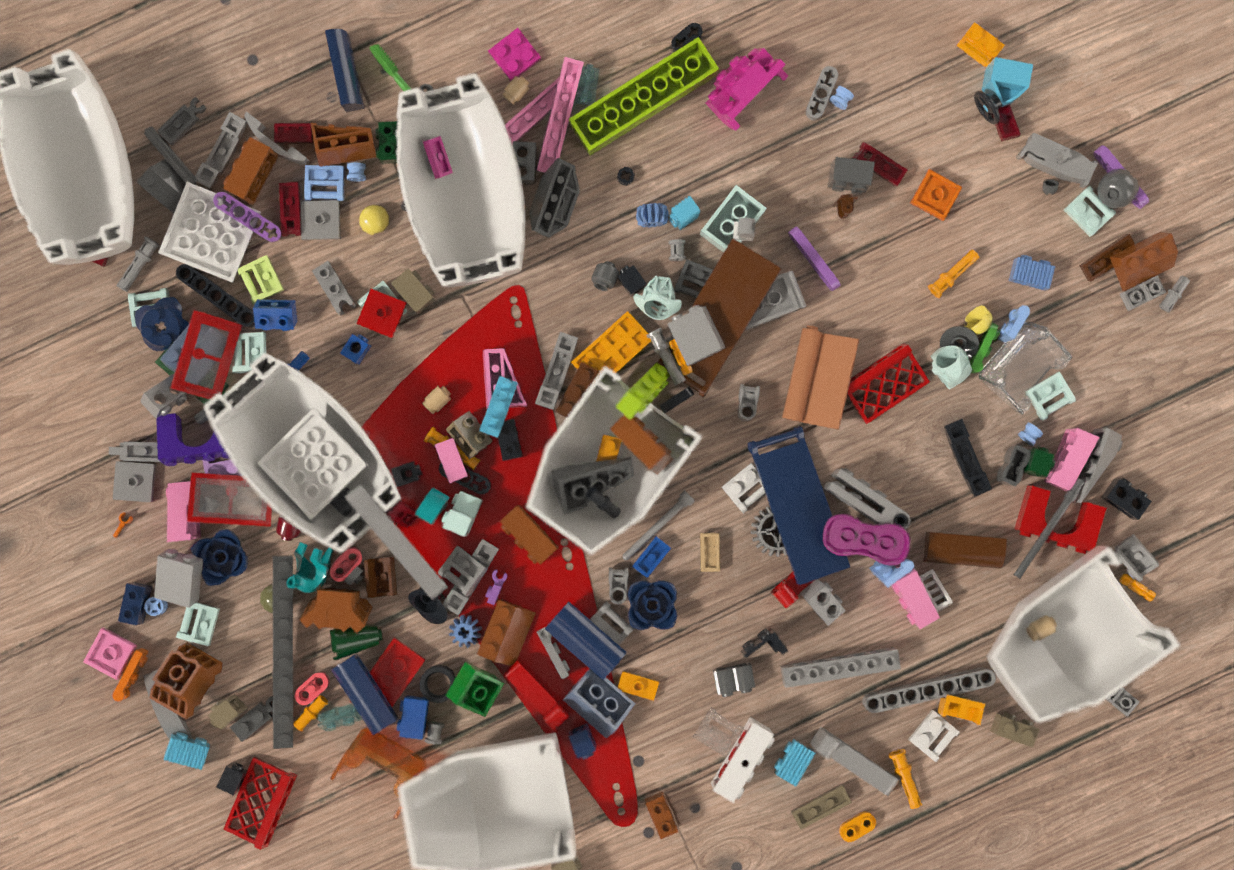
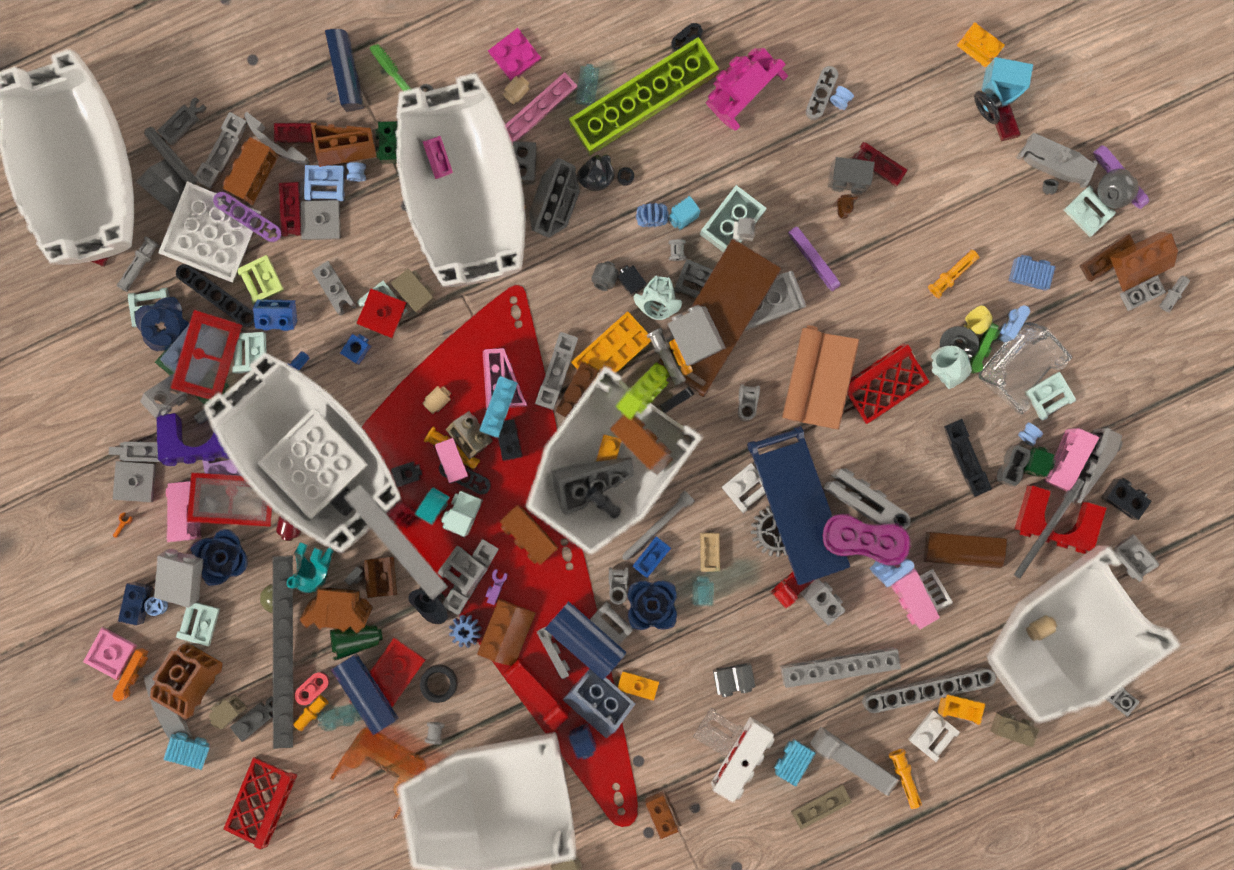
black brick [216,762,248,796] -> none
coral plate [330,547,362,582] -> none
light yellow hair [359,205,389,235] -> none
blue brick [397,695,429,740] -> none
green brick [446,662,505,717] -> none
bright pink plate [536,57,584,173] -> none
black bracket [741,628,789,658] -> none
light orange plate [839,811,876,842] -> none
orange plate [910,169,963,221] -> none
light orange axle [1119,574,1156,601] -> none
none -> black piece [577,154,615,191]
none -> clear light blue brick [692,576,714,606]

